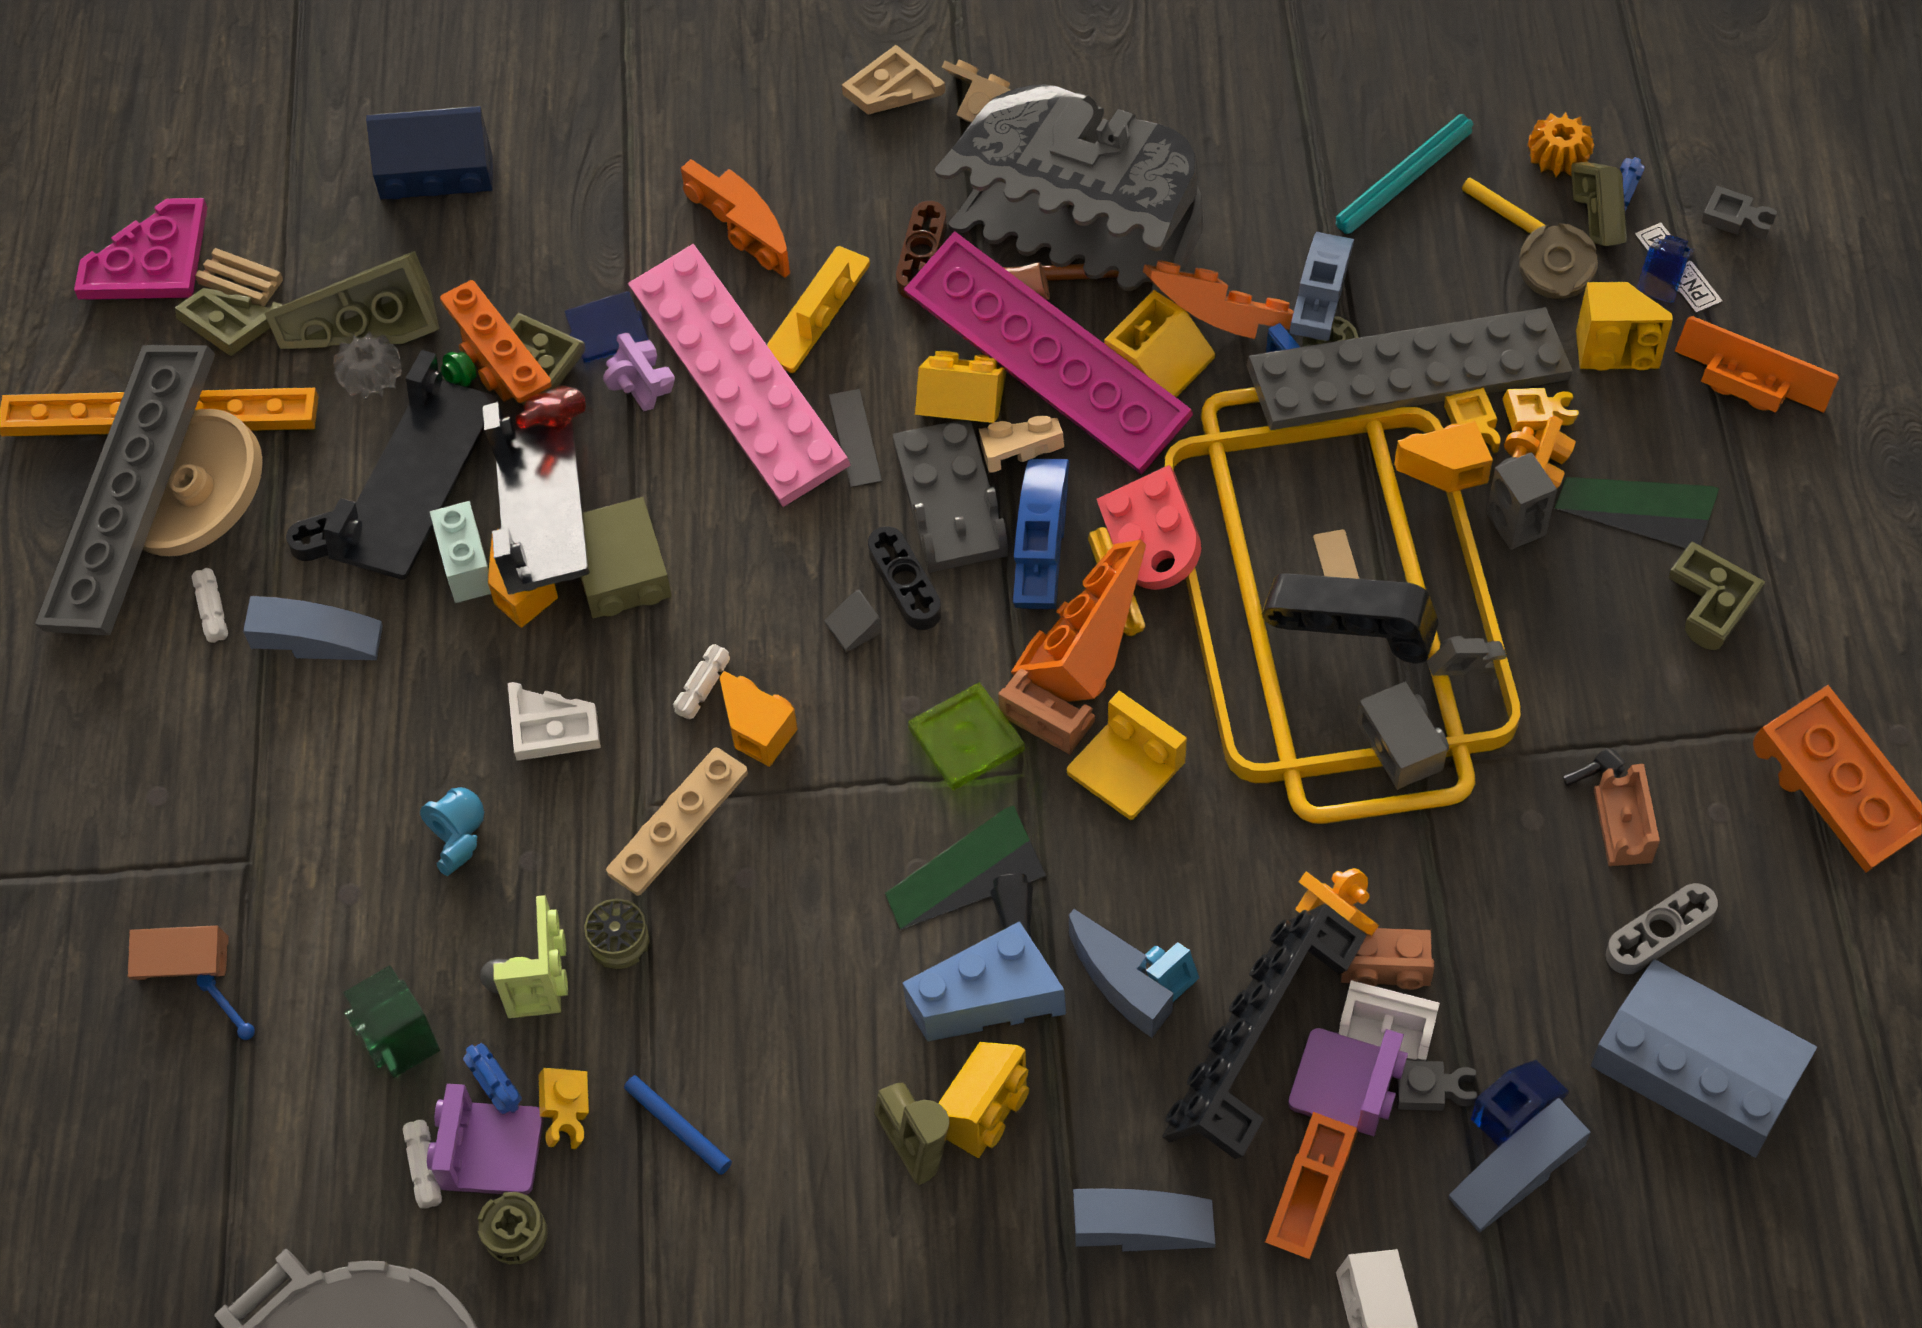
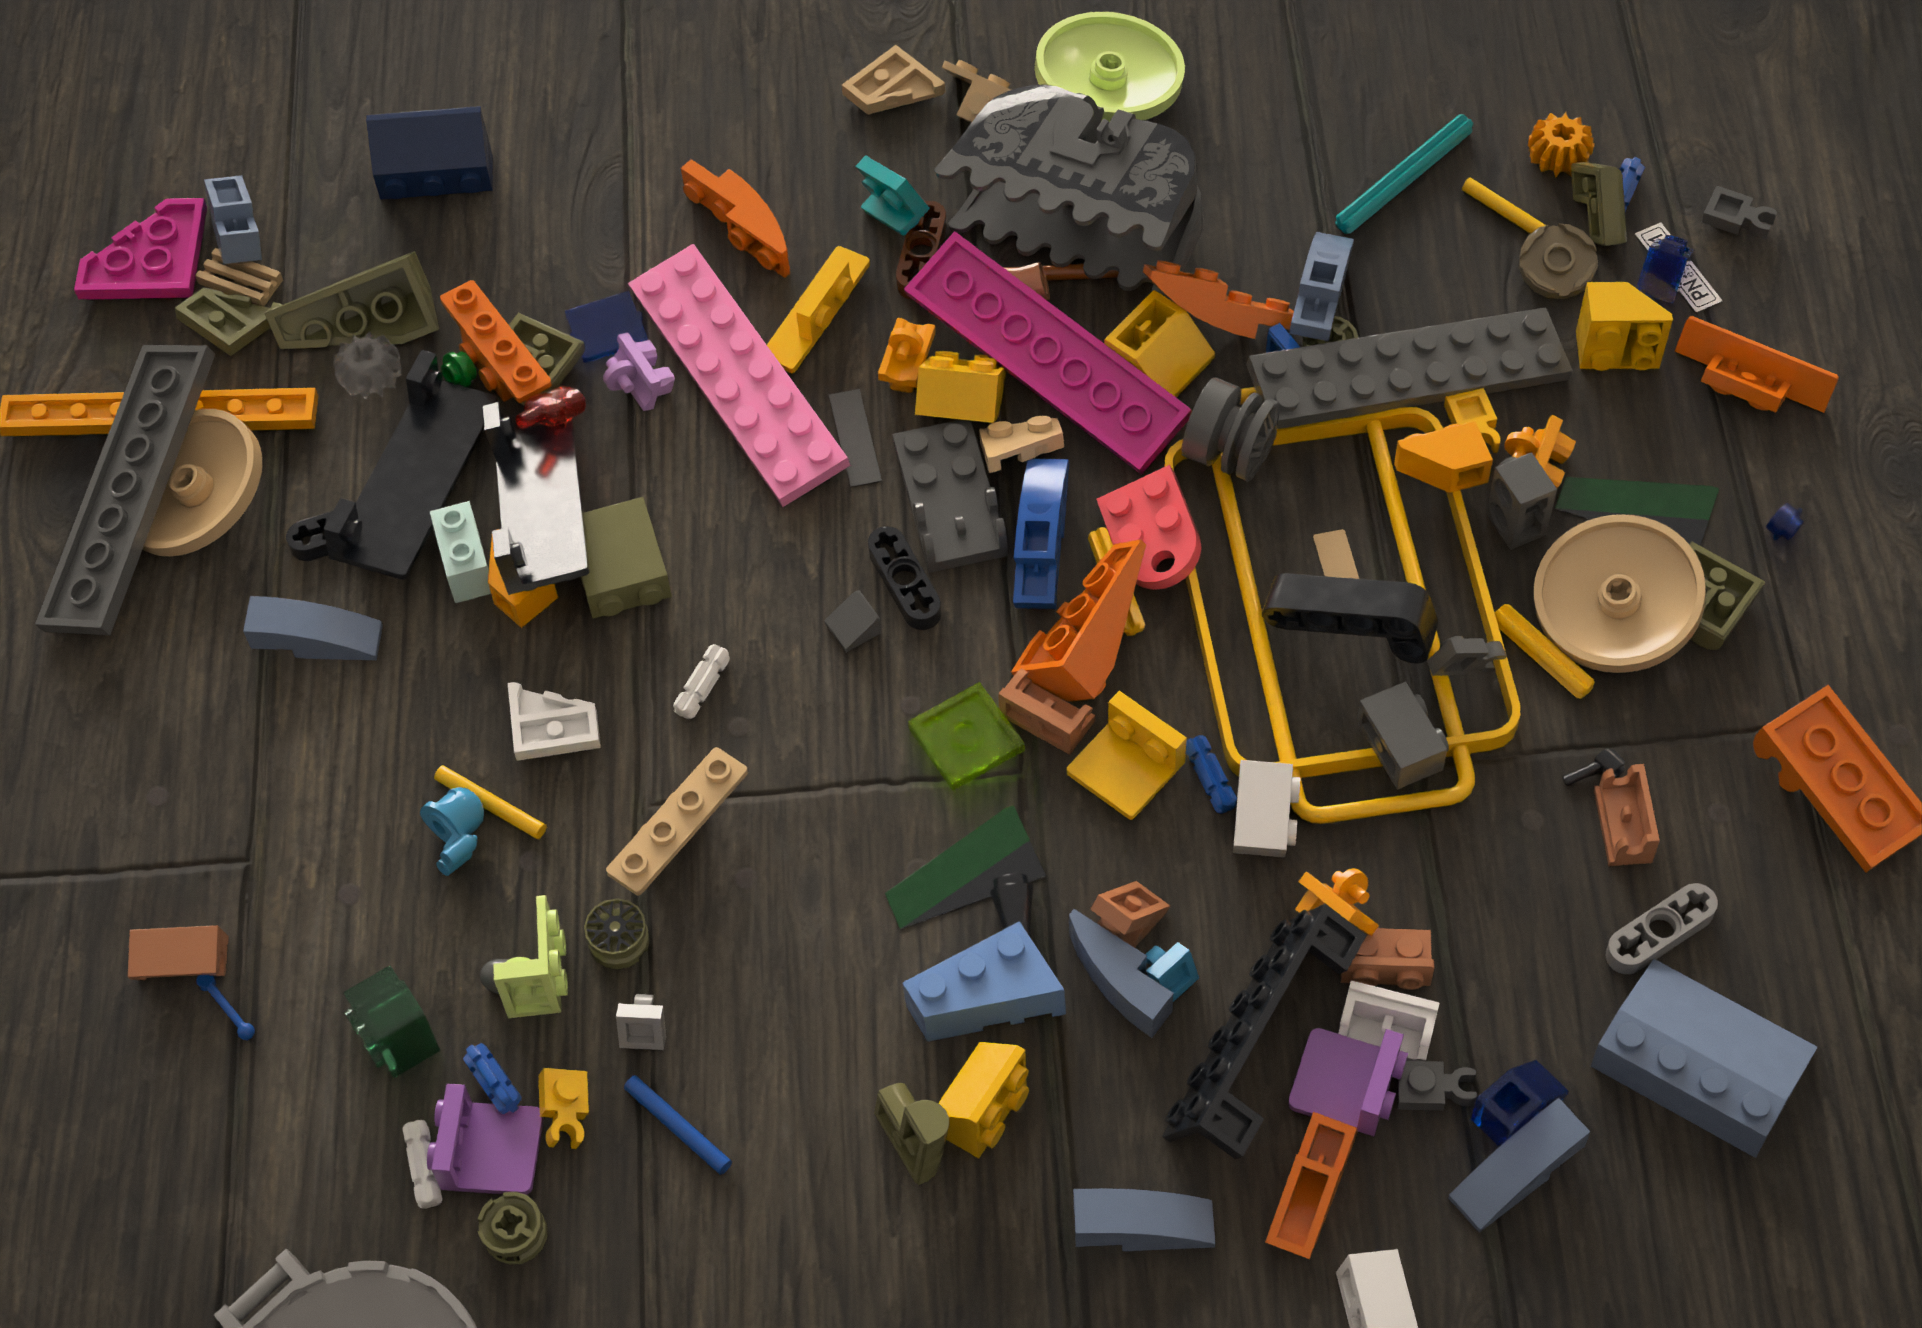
white axle [192,568,228,643] -> none
light orange slope [719,671,798,767] -> none
yellow plate [1502,388,1579,431] -> none
none -> sand blue slope [204,175,262,264]
none -> yellow bar [434,765,547,839]
none -> light grey tile [616,994,666,1050]
none -> teal bracket [855,155,930,235]
none -> light orange hips [878,318,936,393]
none -> yellowish green dish [1035,12,1185,122]
none -> nougat slope [1090,881,1170,948]
none -> dark grey wheel [1182,377,1281,482]
none -> blue axle [1186,735,1237,814]
none -> white brick [1233,760,1300,857]
none -> yellow axle [1495,604,1595,699]
none -> tan dish [1534,514,1706,673]
none -> clear blue plate [1766,502,1804,540]

